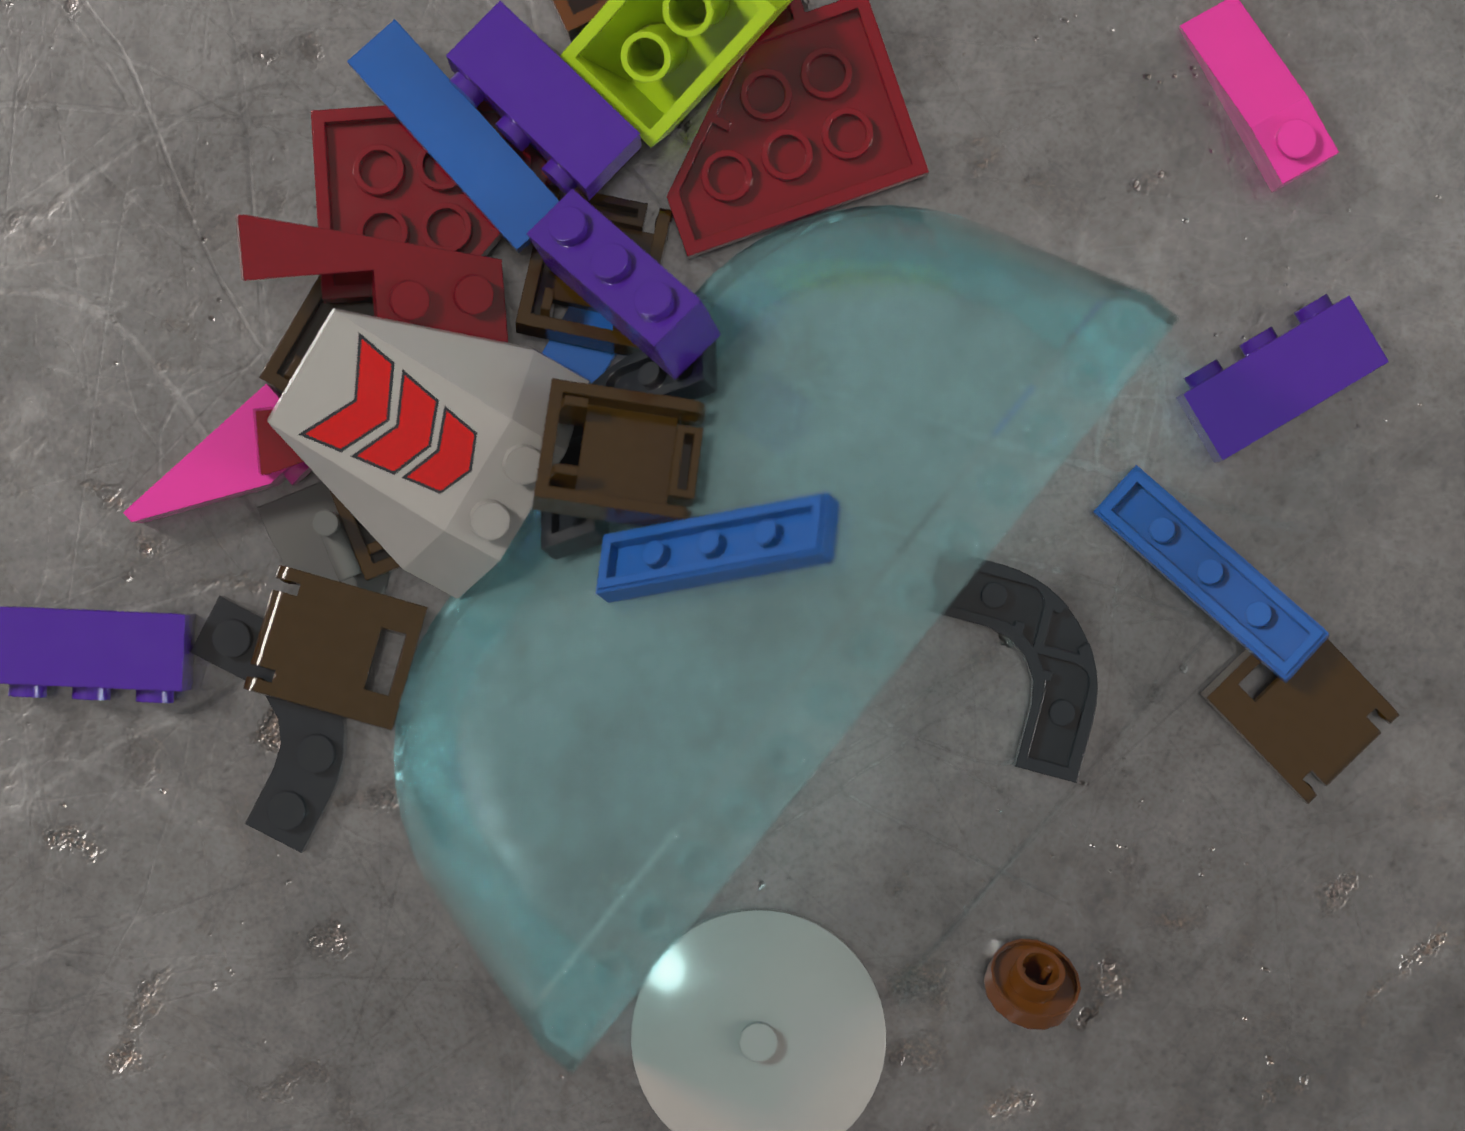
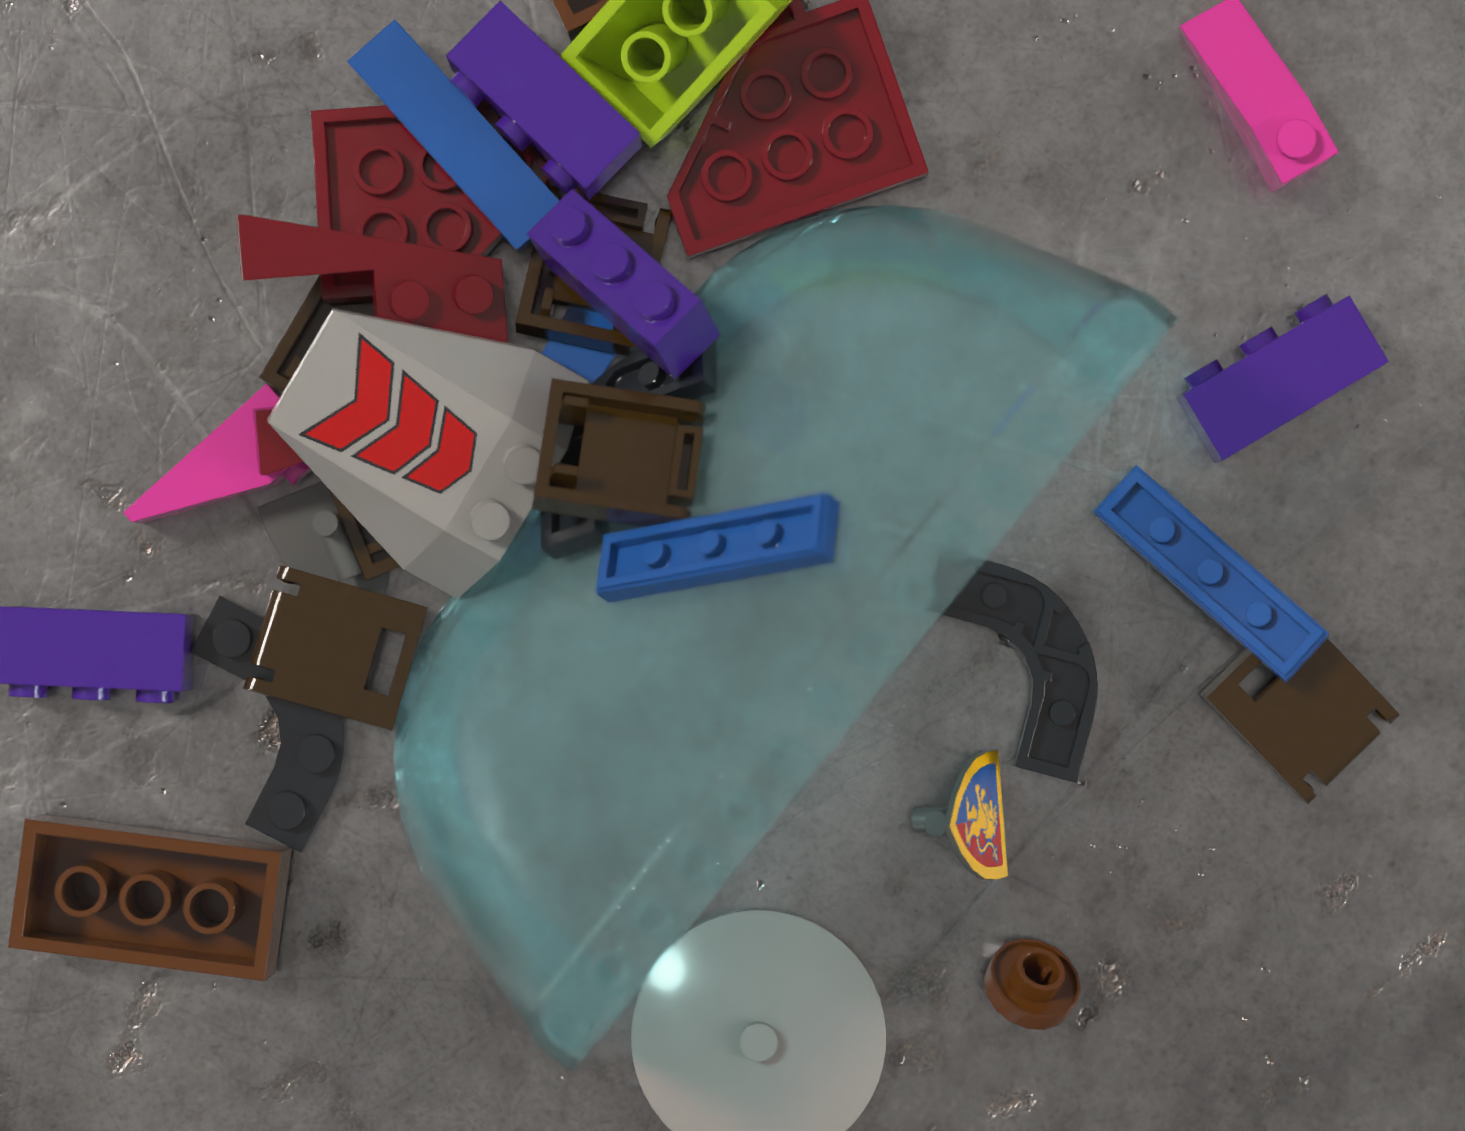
none -> reddish brown brick [8,814,292,981]
none -> shield [911,750,1008,880]

